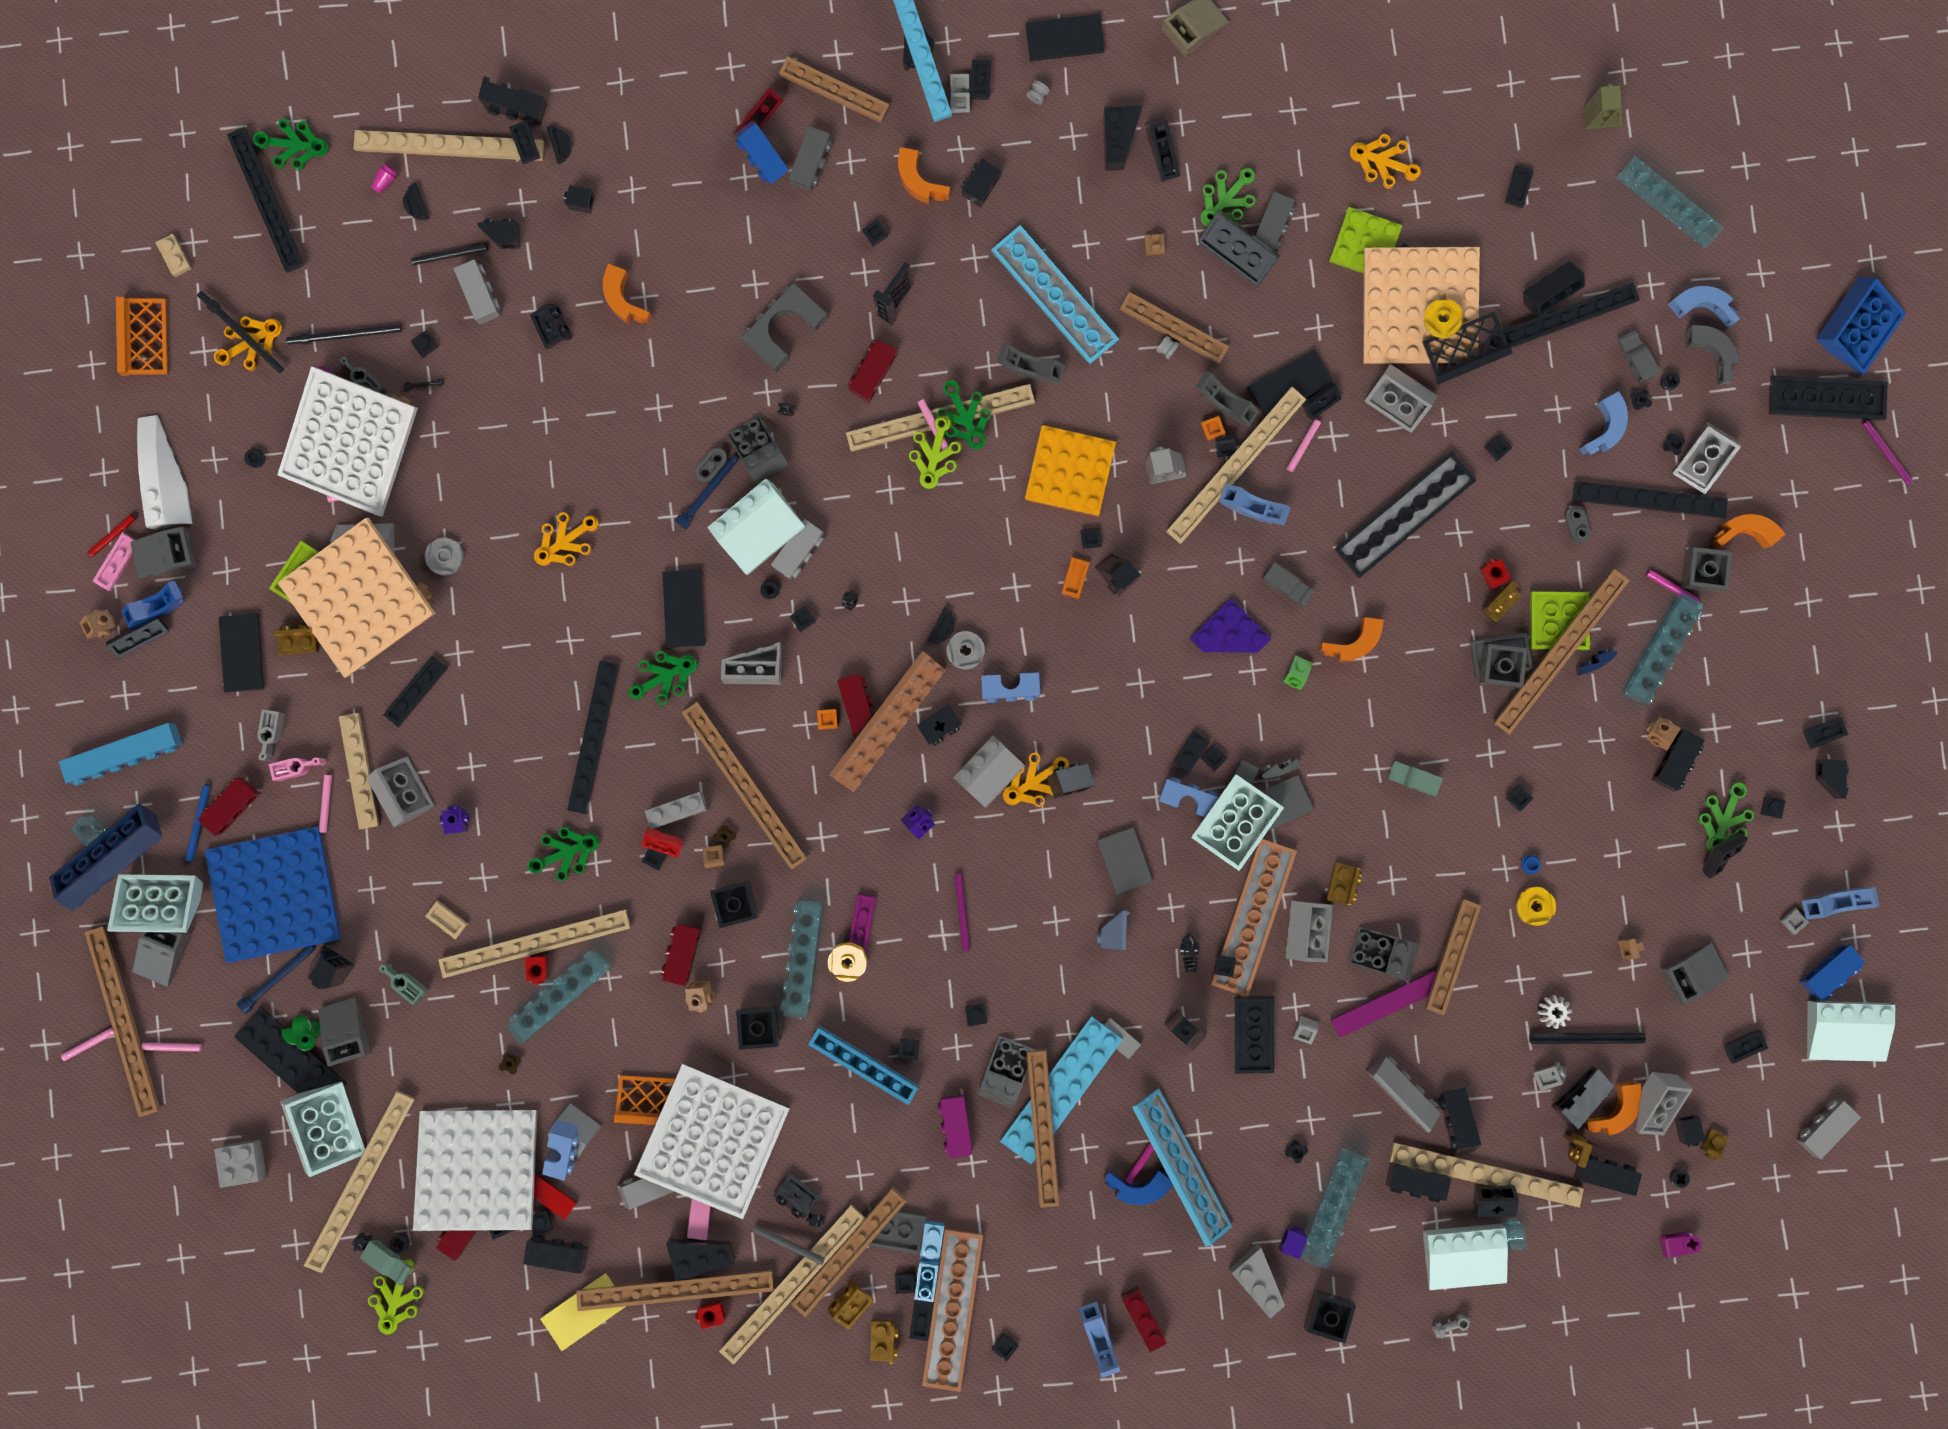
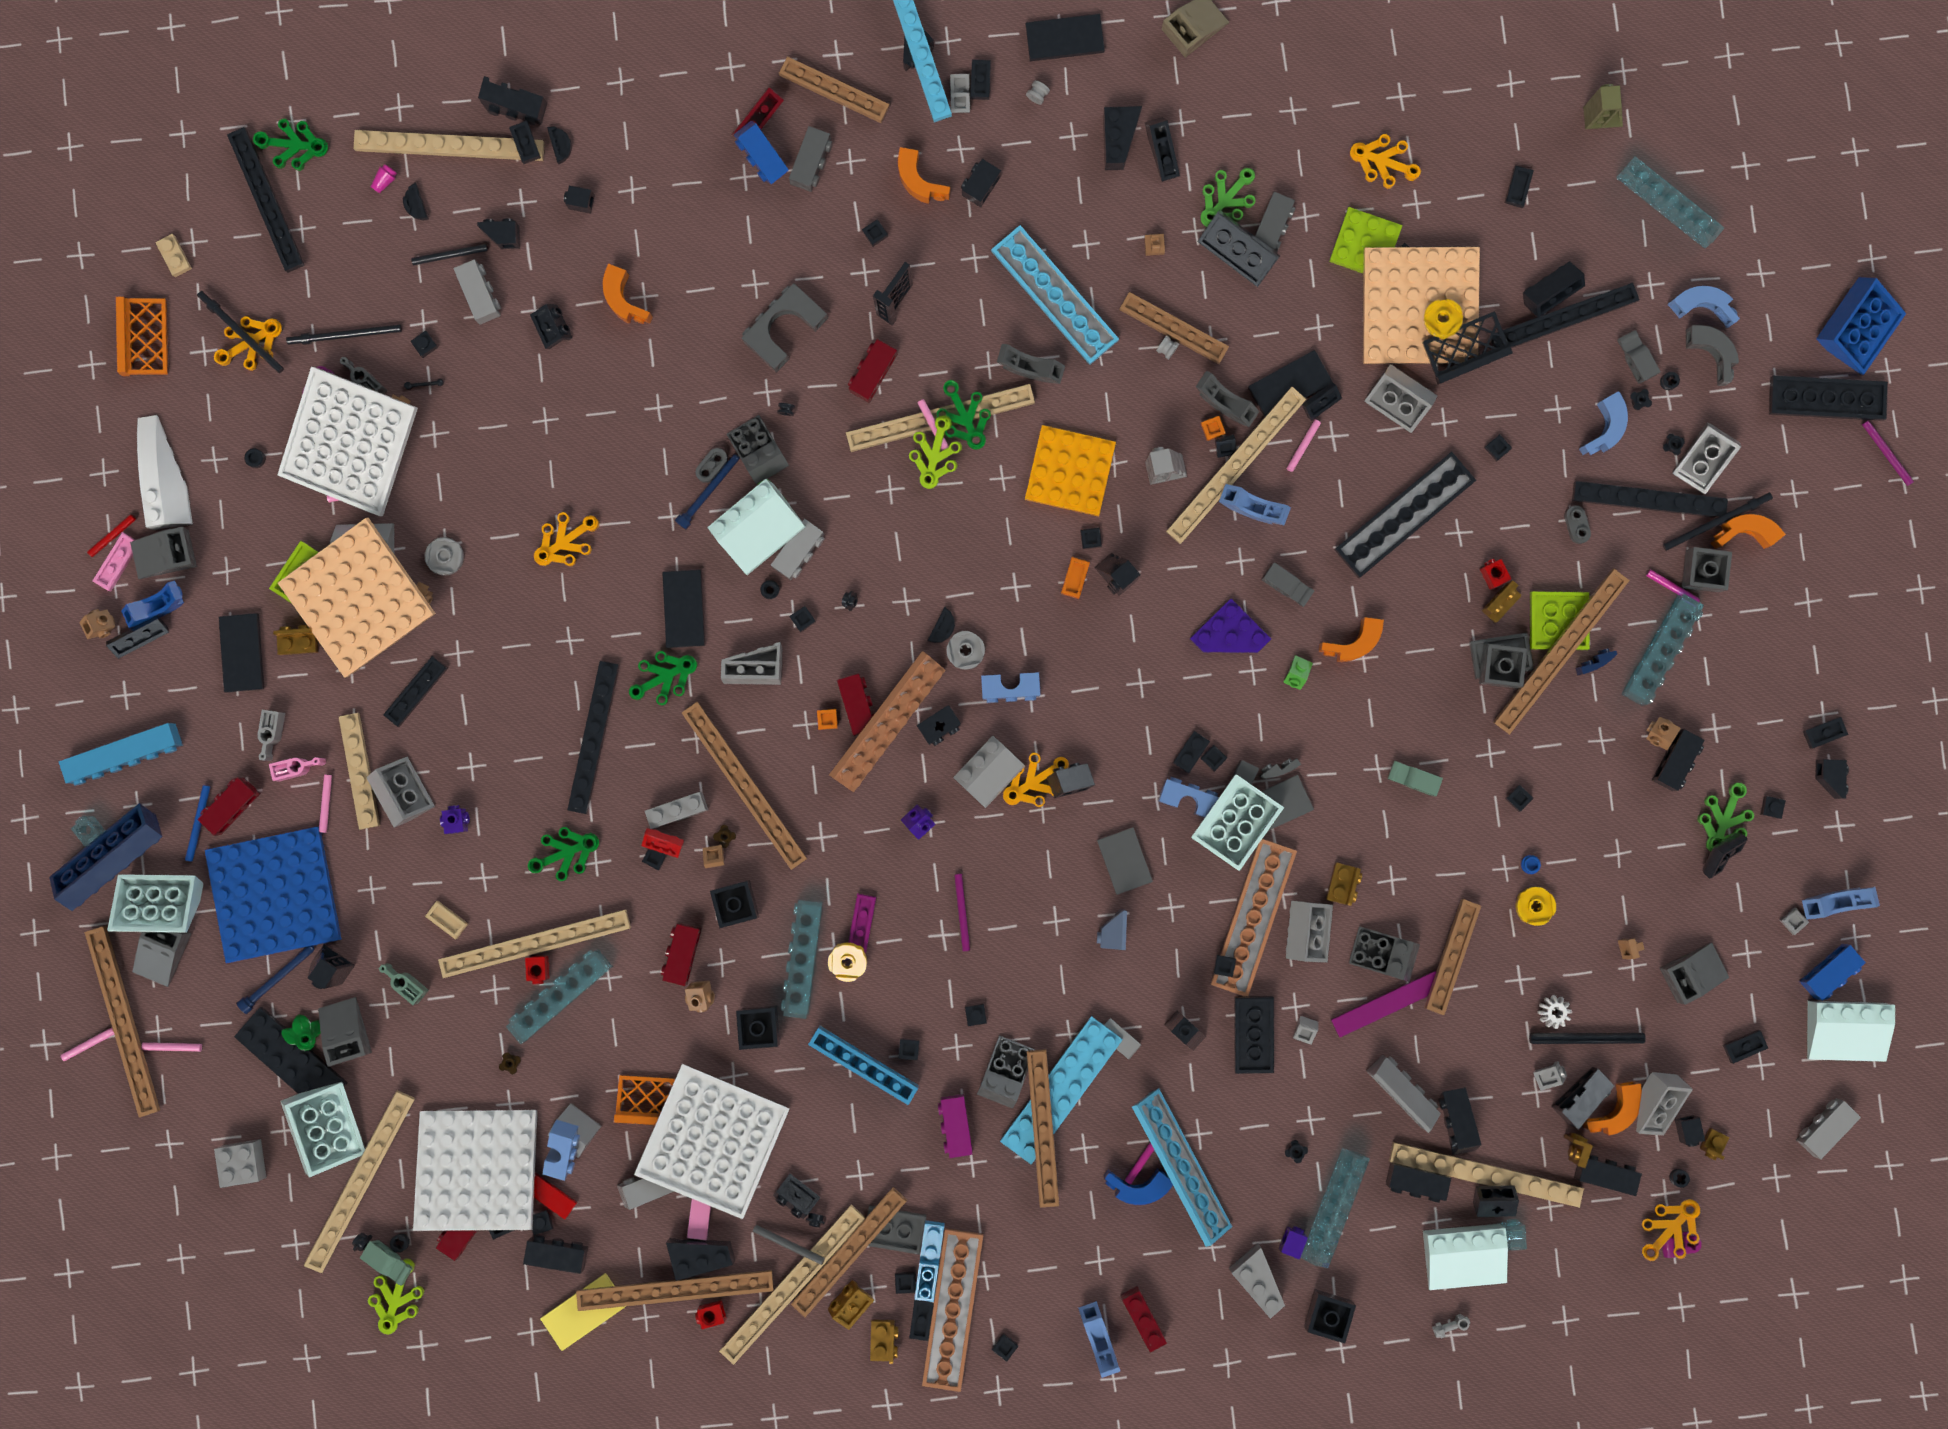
black piece [1180,933,1199,973] -> none
none -> light orange plant [1642,1199,1700,1261]
none -> black bar [1663,492,1773,551]

